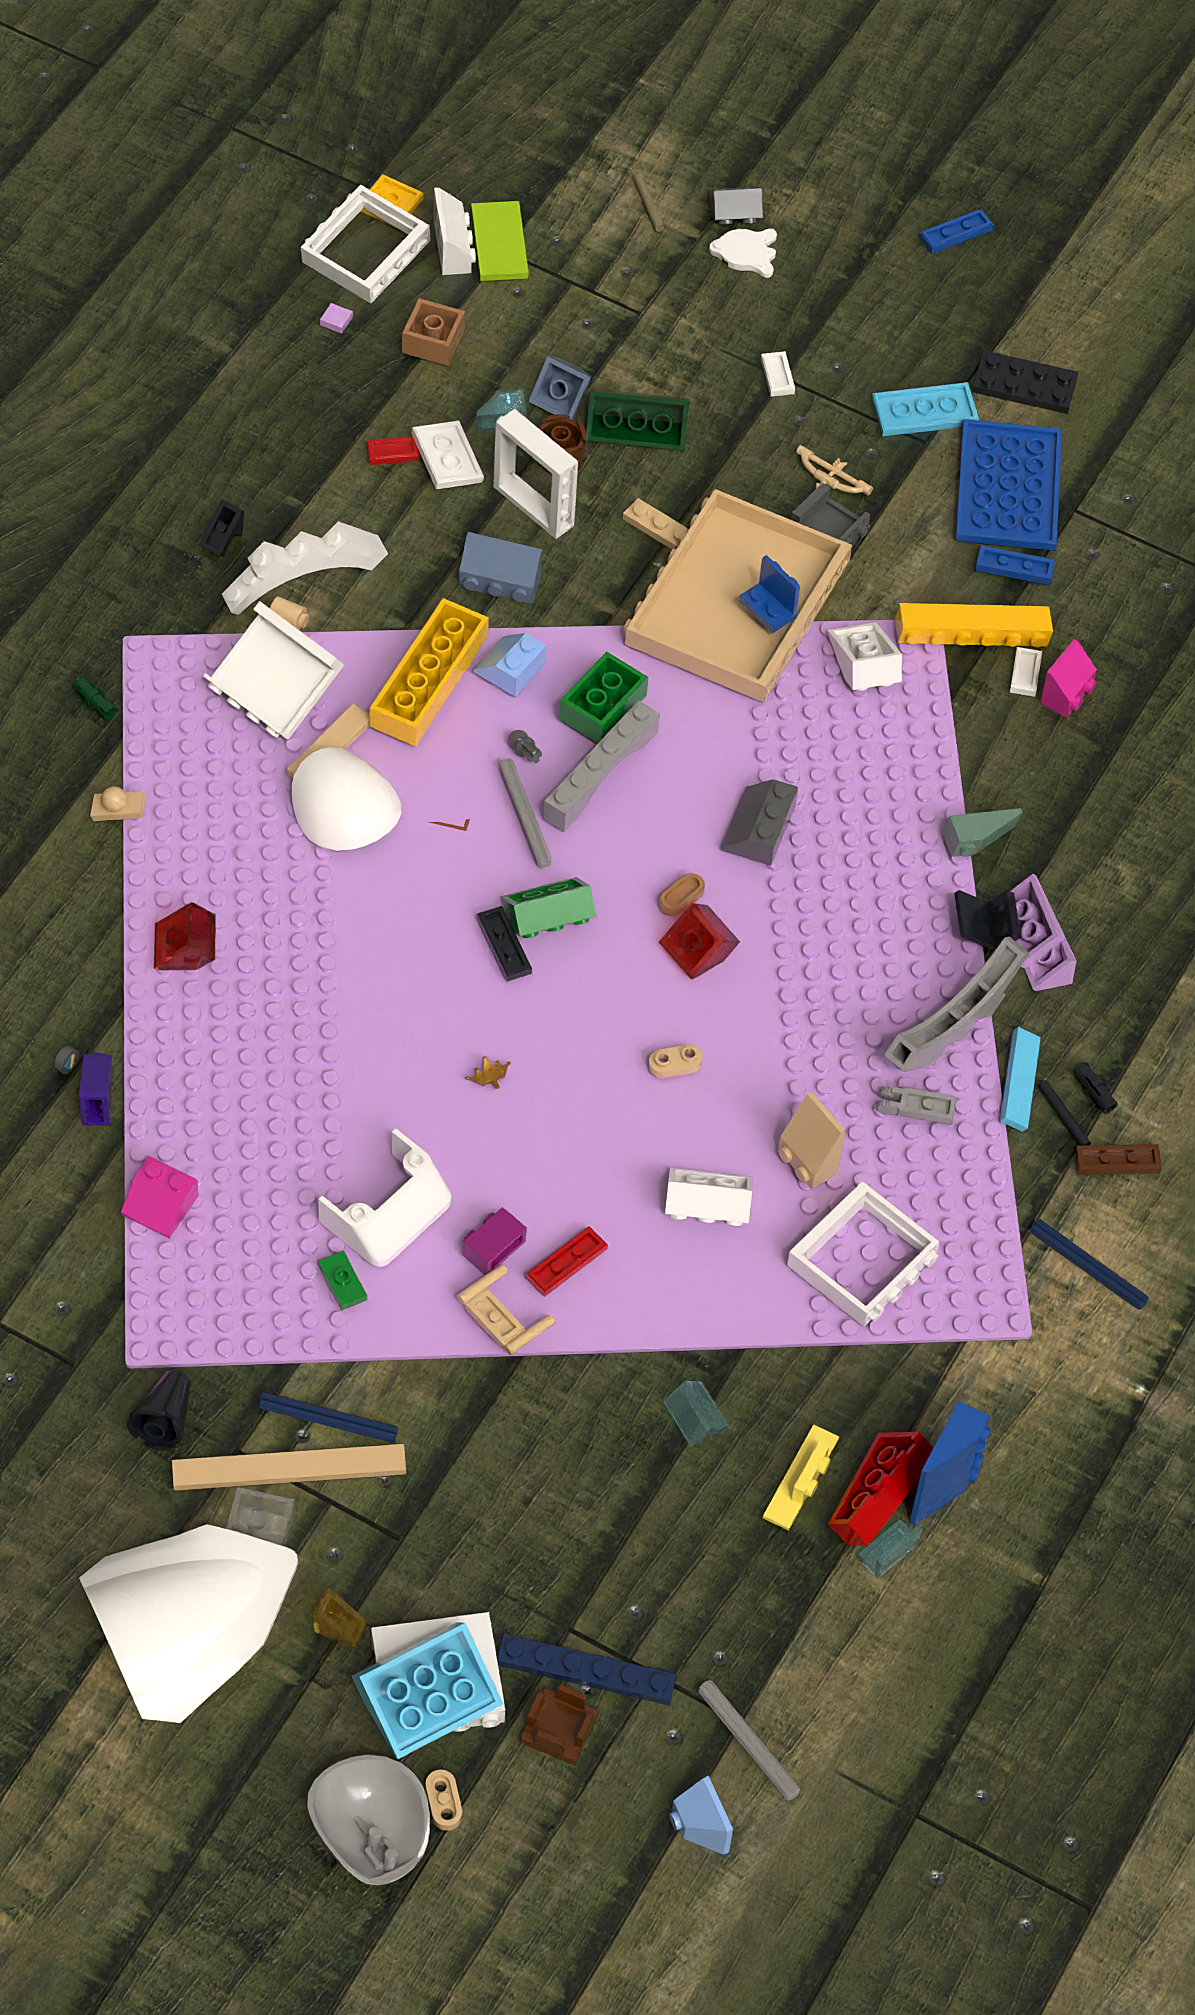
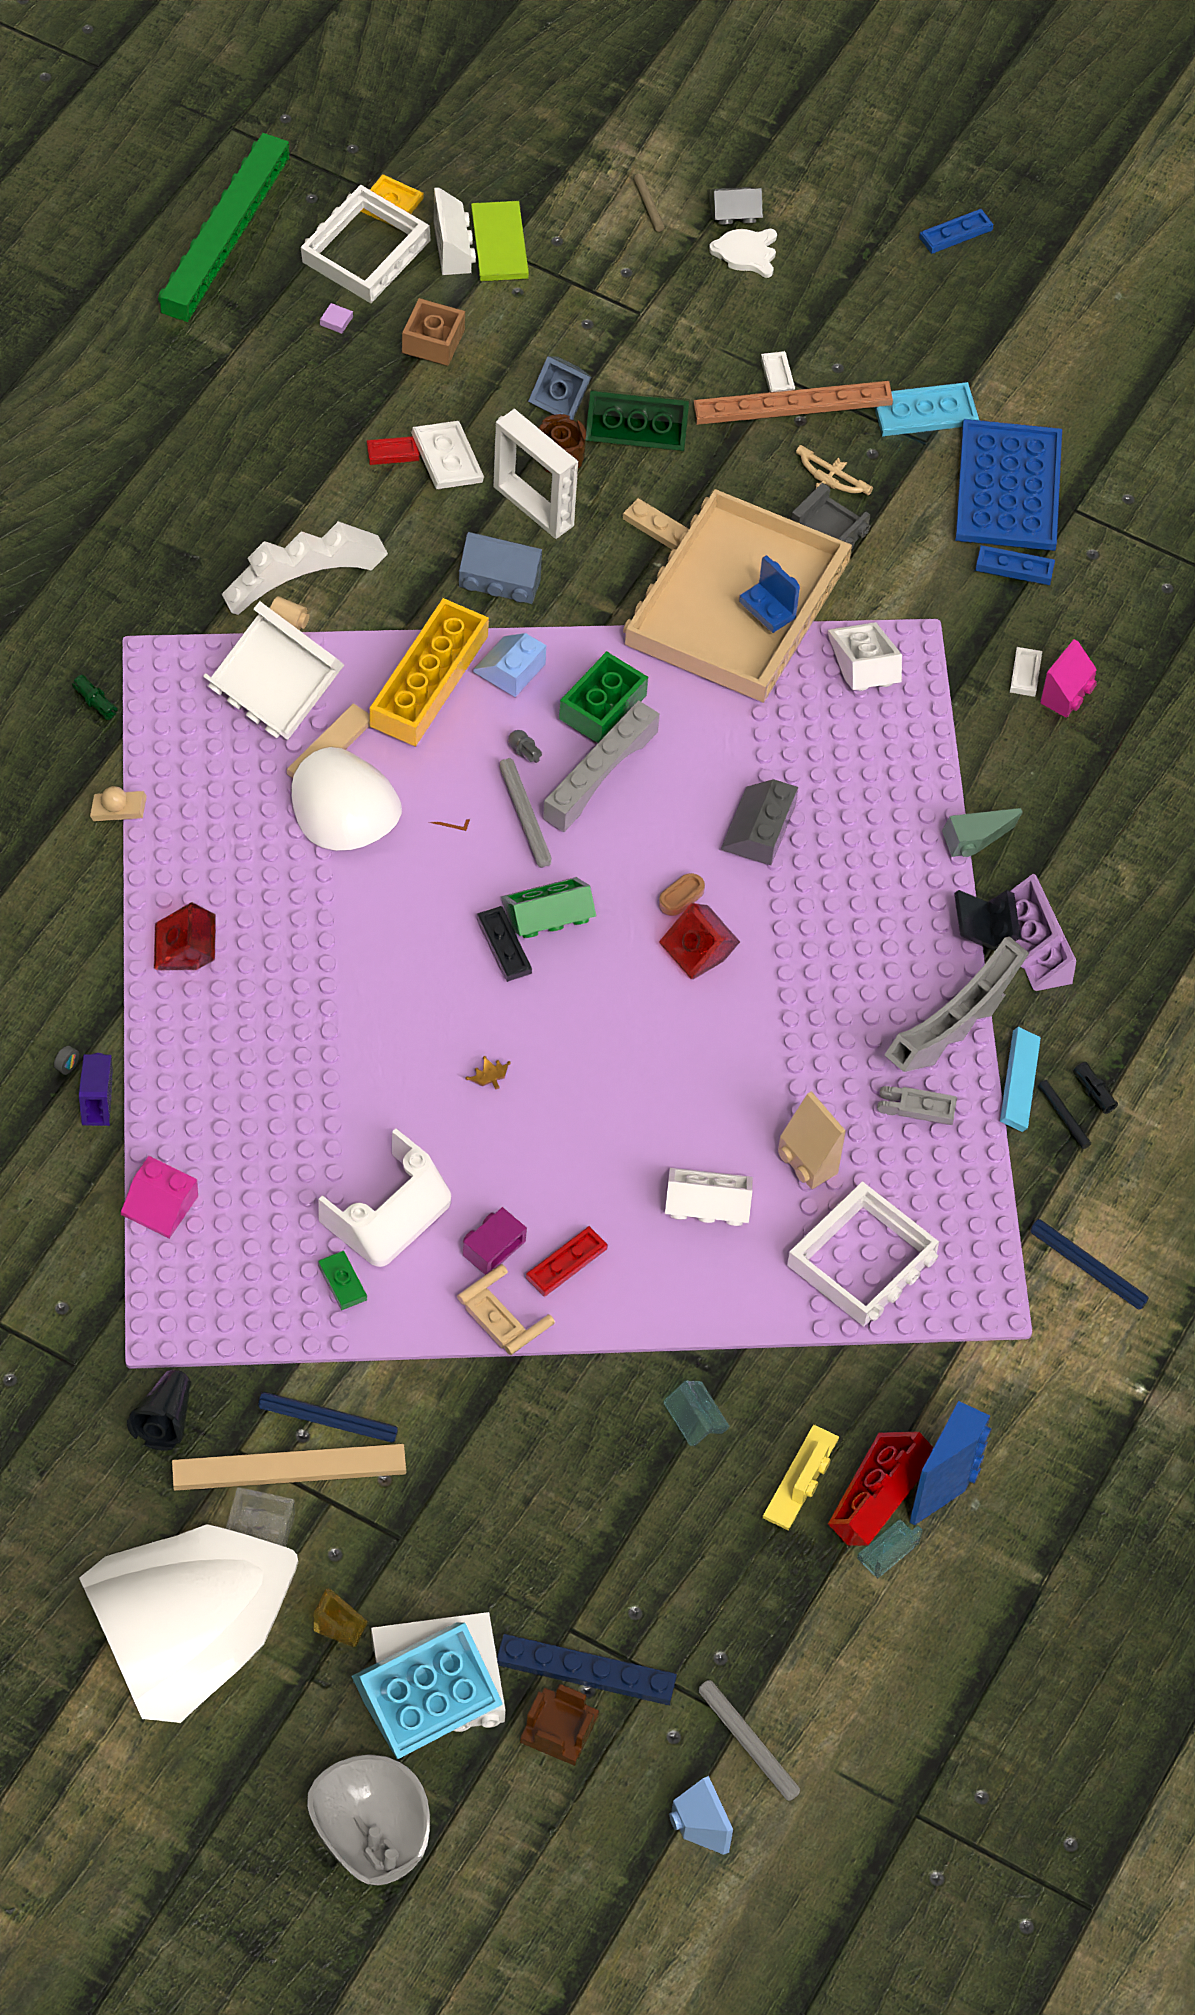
black slope [199,499,244,557] -> none
tan plate [425,1770,462,1831] -> none
clear light blue slope [476,389,527,432] -> none
tan plate [649,1044,703,1078] -> none
yellow brick [895,603,1053,647] -> none
black plate [972,350,1079,414] -> none
reddish brown plate [1075,1144,1162,1175] -> none
none -> green brick [158,133,289,322]
none -> nougat tile [694,381,893,425]

